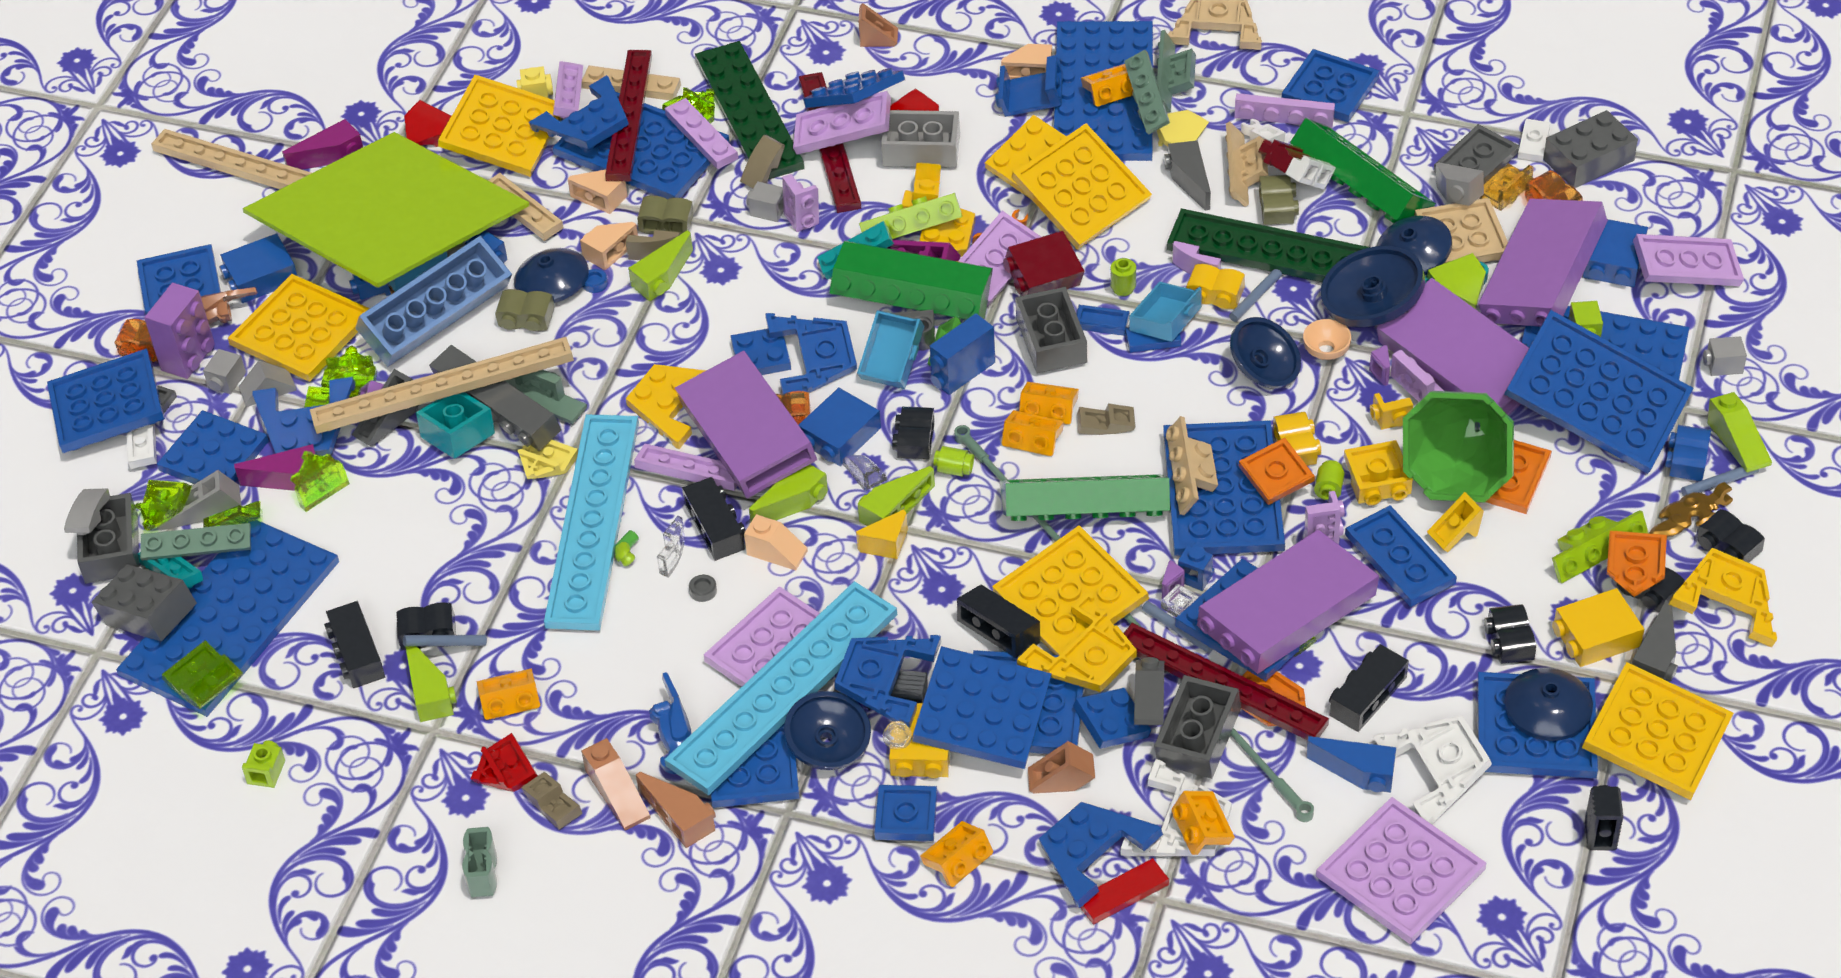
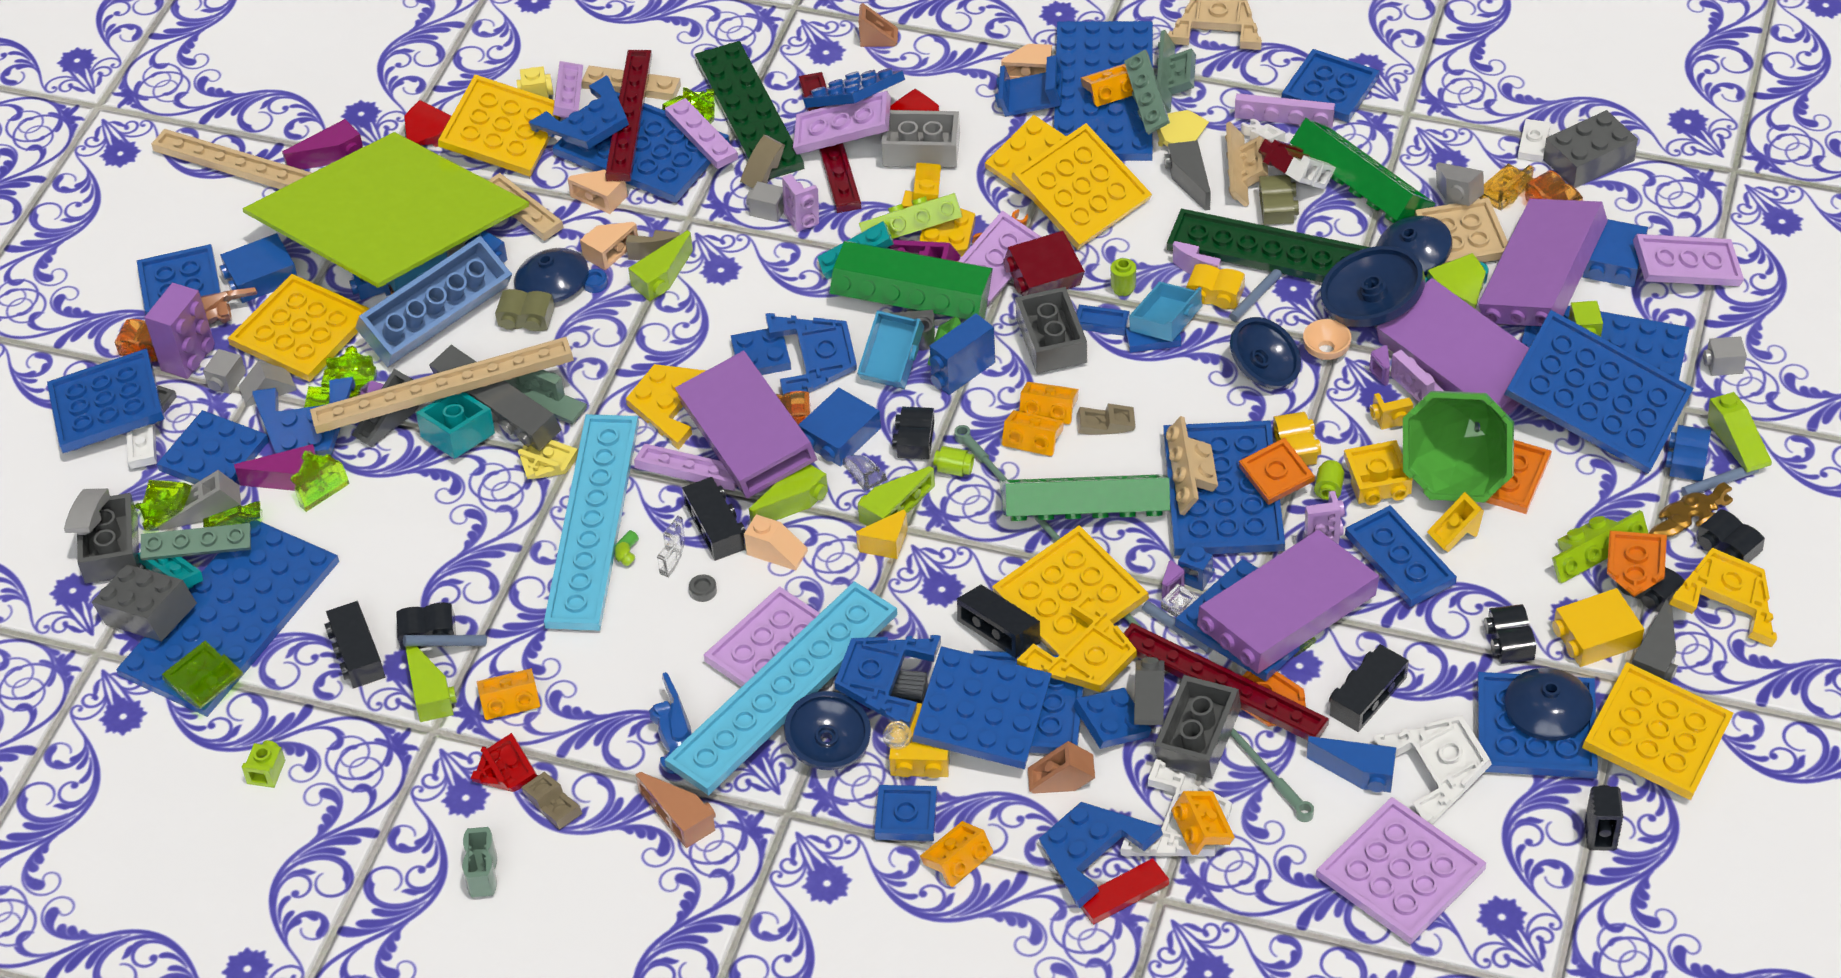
slope [581,738,651,831] -> none
olive brick [637,196,693,235] -> none
blue plate [711,723,800,808] -> none
dark grey plate [1434,124,1519,185] -> none

